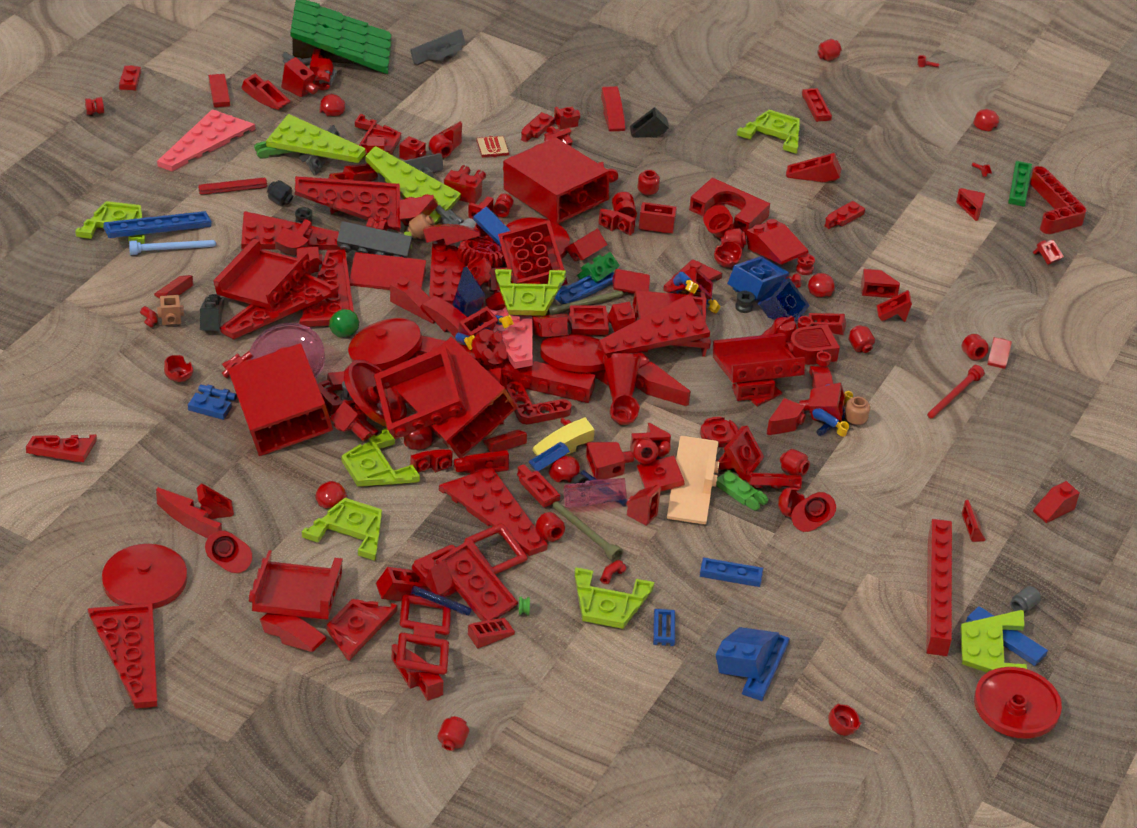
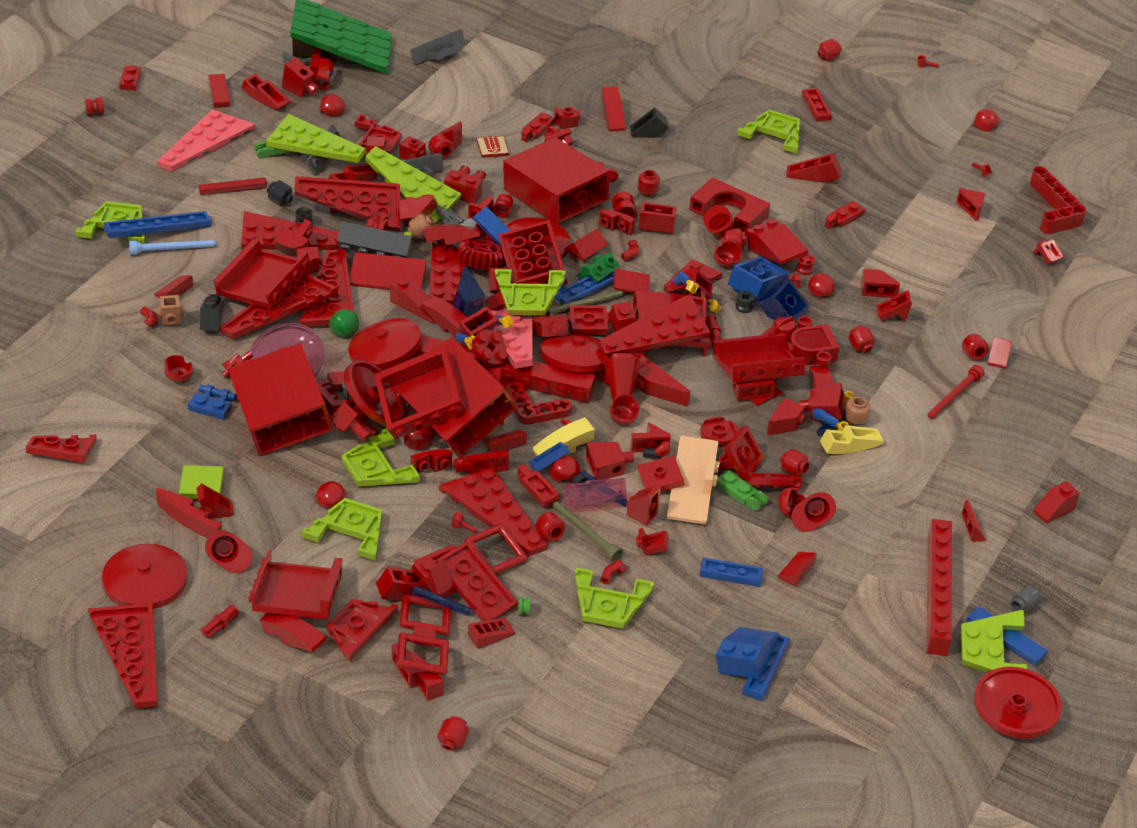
red plate [461,257,491,293] -> none
red head [631,437,658,464] -> none
blue tile [653,609,675,646] -> none
red slope [808,313,846,335] -> none
red hair [828,703,861,736] -> none
green tile [1008,161,1032,207] -> none
none -> lime tile [179,465,224,499]
none -> red axle [201,605,239,638]
none -> red hand [451,512,478,534]
none -> red arm [621,240,639,261]
none -> red bracket [636,528,669,556]
none -> red pin [706,315,722,347]
none -> red slope [778,552,817,586]
none -> light yellow slope [820,426,885,454]

